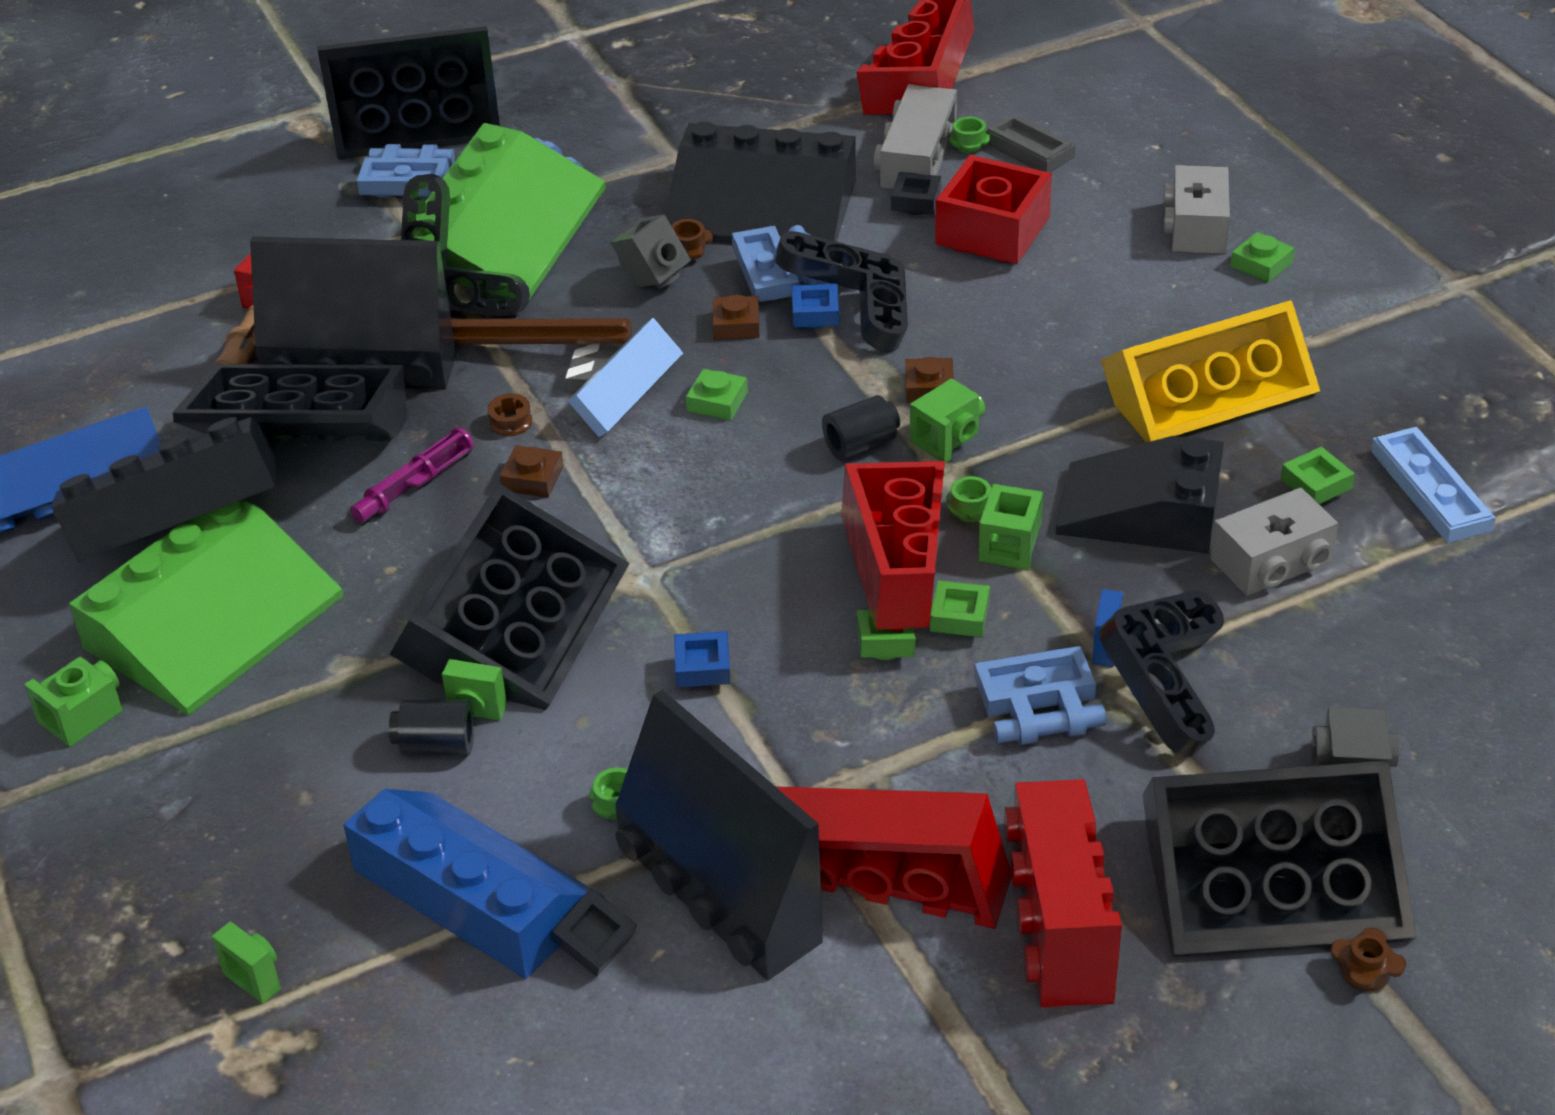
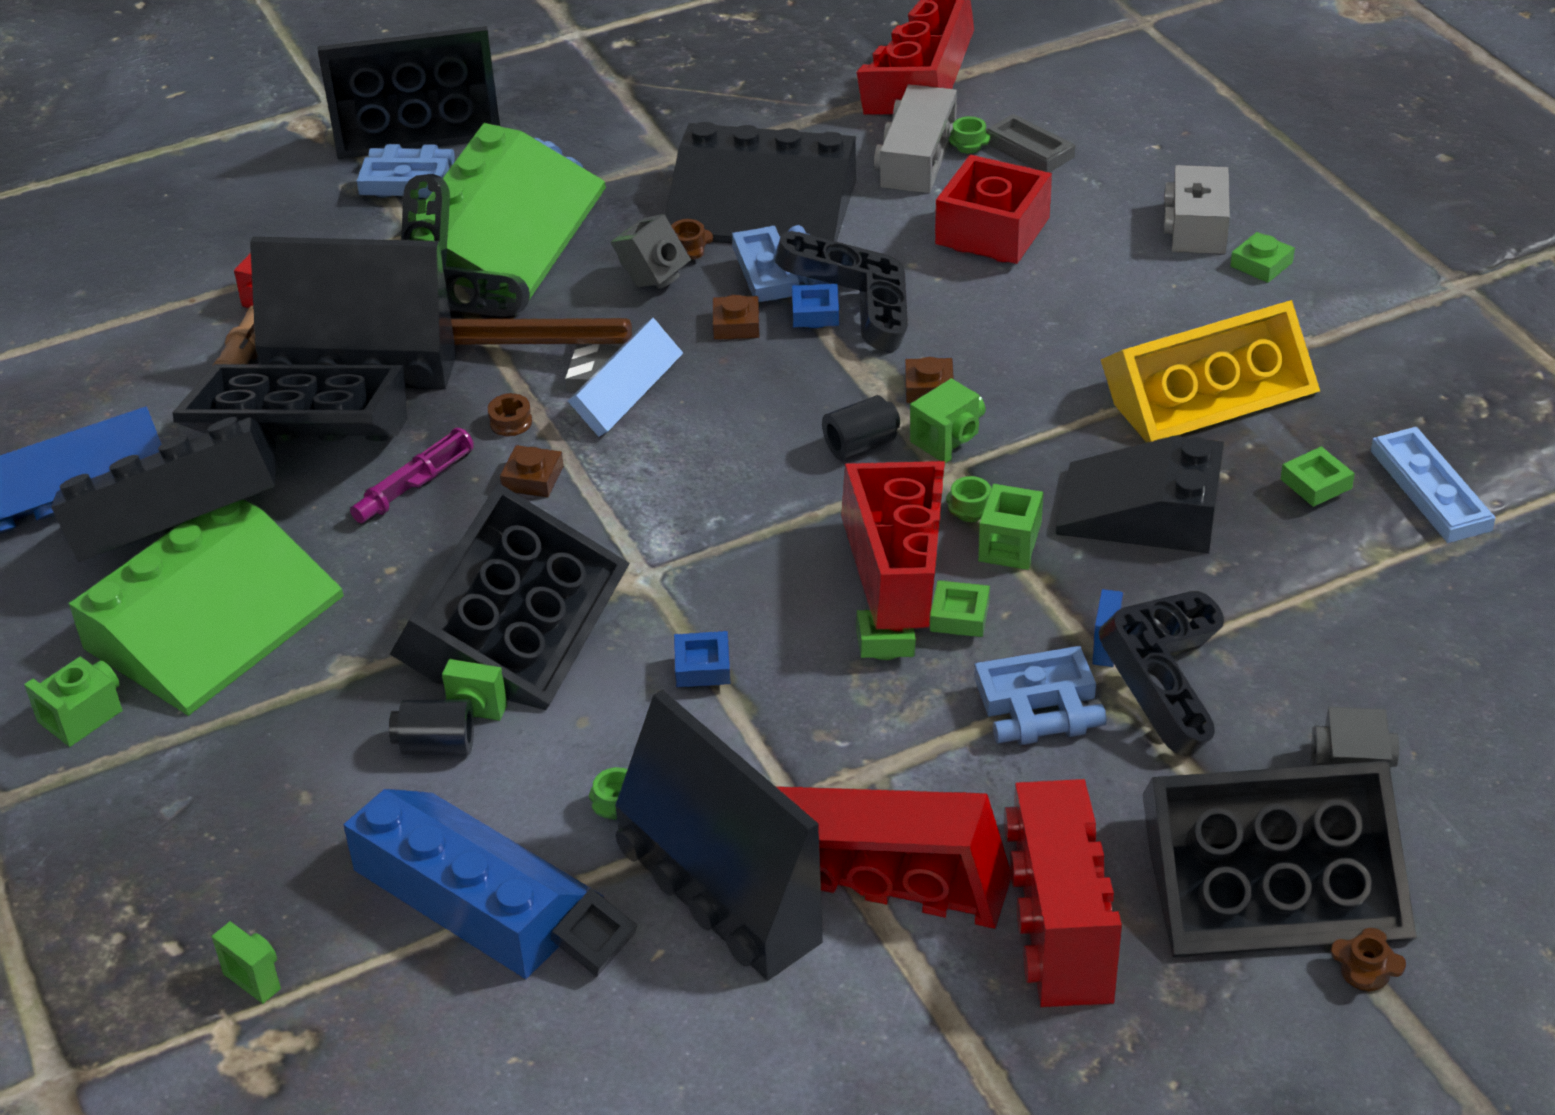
bright green plate [686,369,748,421] -> none
black plate [891,172,941,215] -> none
light grey brick [1211,487,1339,596] -> none

